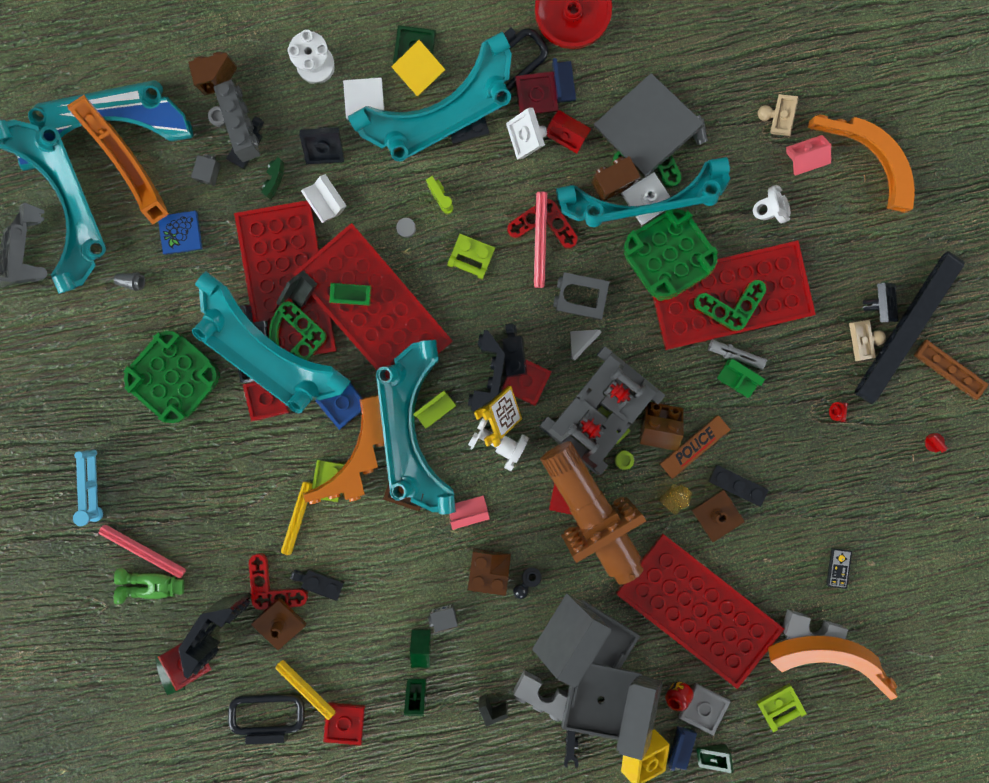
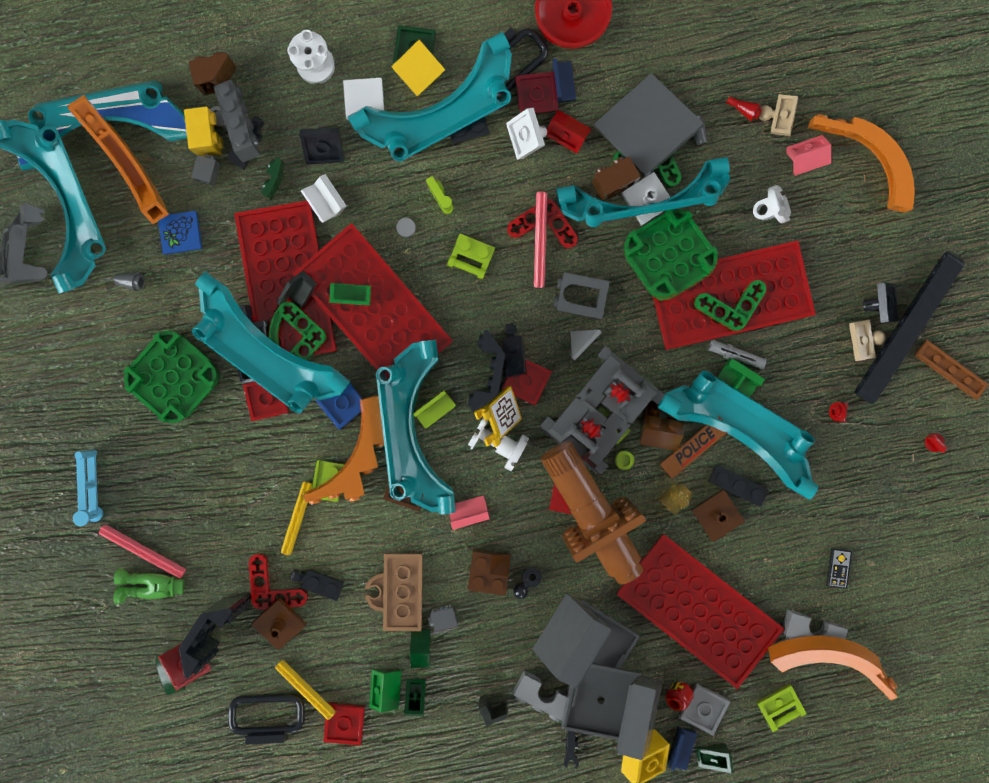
none -> yellow slope [184,107,224,157]
none -> medium nougat plate [365,553,423,631]
none -> green panel [369,668,402,713]
none -> teal panel [658,370,818,500]
none -> red cone [726,96,762,122]

